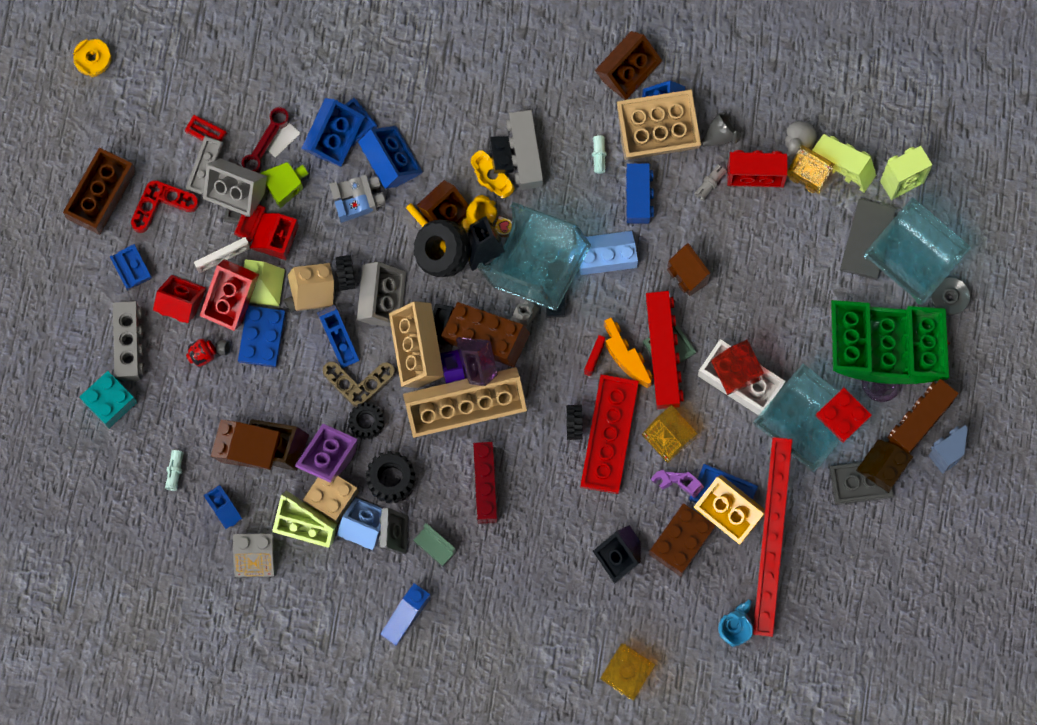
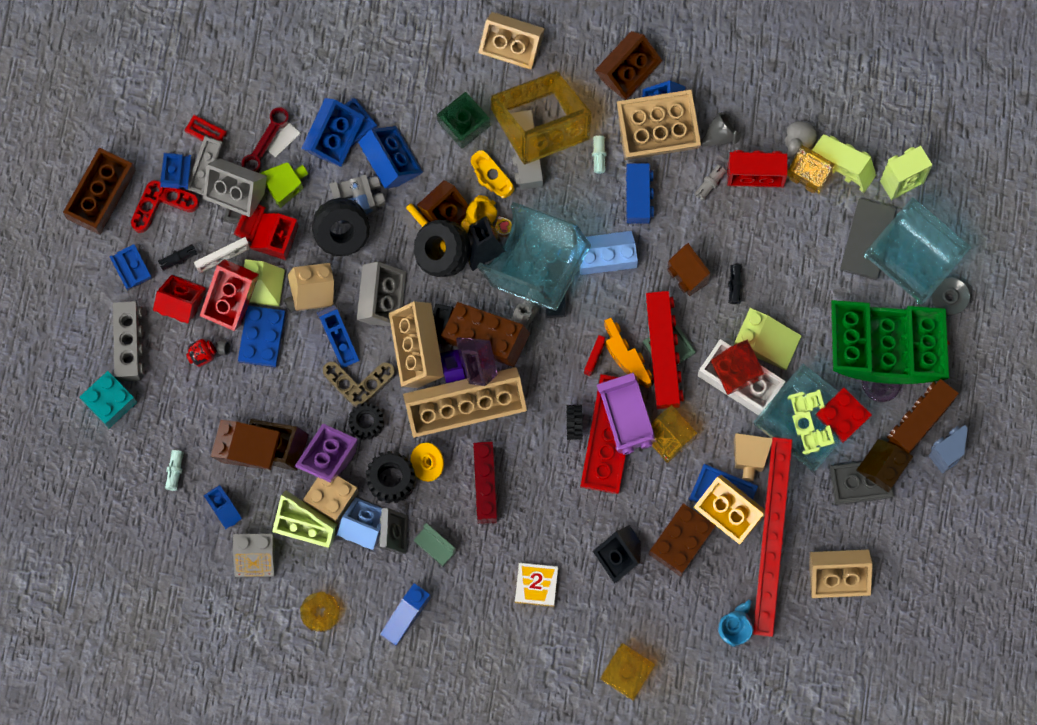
yellow plate [73,39,112,77] -> none
black tyre [336,255,356,291] -> none
black plate [489,136,514,174] -> none
medium lavender piece [651,470,704,498] -> none
none -> black pin [158,244,198,271]
none -> blue plate [160,153,191,189]
none -> clear yellow plate [300,592,340,632]
none -> black tyre [312,198,370,257]
none -> yellow dish [410,443,444,482]
none -> clear green brick [437,91,490,149]
none -> tan slope [478,12,545,70]
none -> clear yellow windscreen [491,71,591,165]
none -> tile [515,563,558,607]
none -> medium lavender panel [597,373,657,455]
none -> black pin [728,264,743,305]
none -> yellowish green slope [733,308,801,370]
none -> tan torso [734,433,772,481]
none -> yellowish green piece [788,389,835,455]
none -> tan slope [809,550,872,598]

